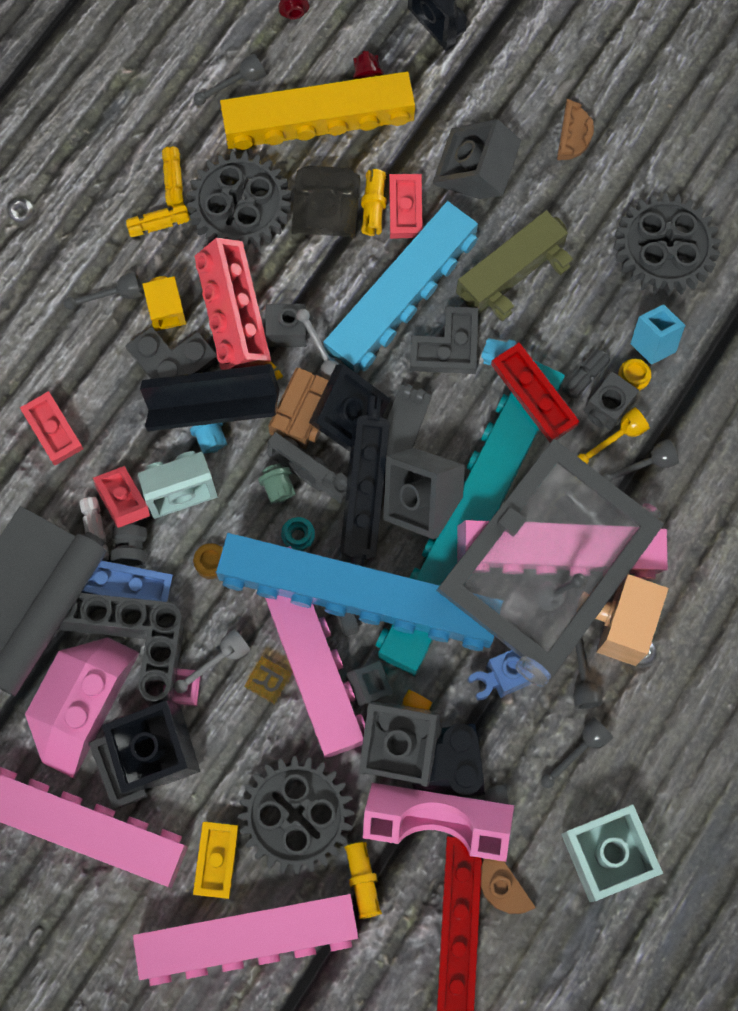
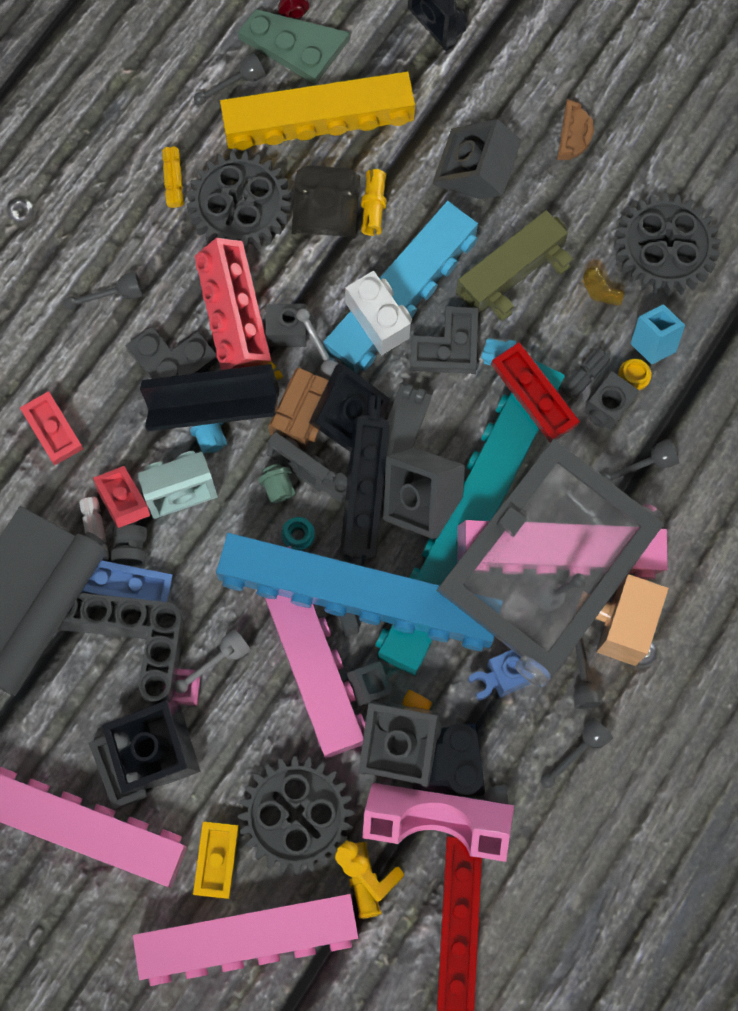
bright pink wedge [25,637,139,779] -> none
yellow axle [126,204,190,237] -> none
yellow brick [142,276,186,331] -> none
pearl gold tile [193,543,223,579] -> none
clear yellow tile [244,656,292,705] -> none
dark red hose [353,51,384,80] -> none
coral plate [389,174,423,239] -> none
medium nougat plate [480,858,536,914] -> none
light aqua brick [561,805,663,902] -> none
yellow hinge [577,407,650,464] -> none
none -> sand green wing [238,9,350,85]
none -> yellow piece [335,840,404,902]
none -> white brick [345,271,412,355]
none -> clear yellow arm [583,266,624,306]

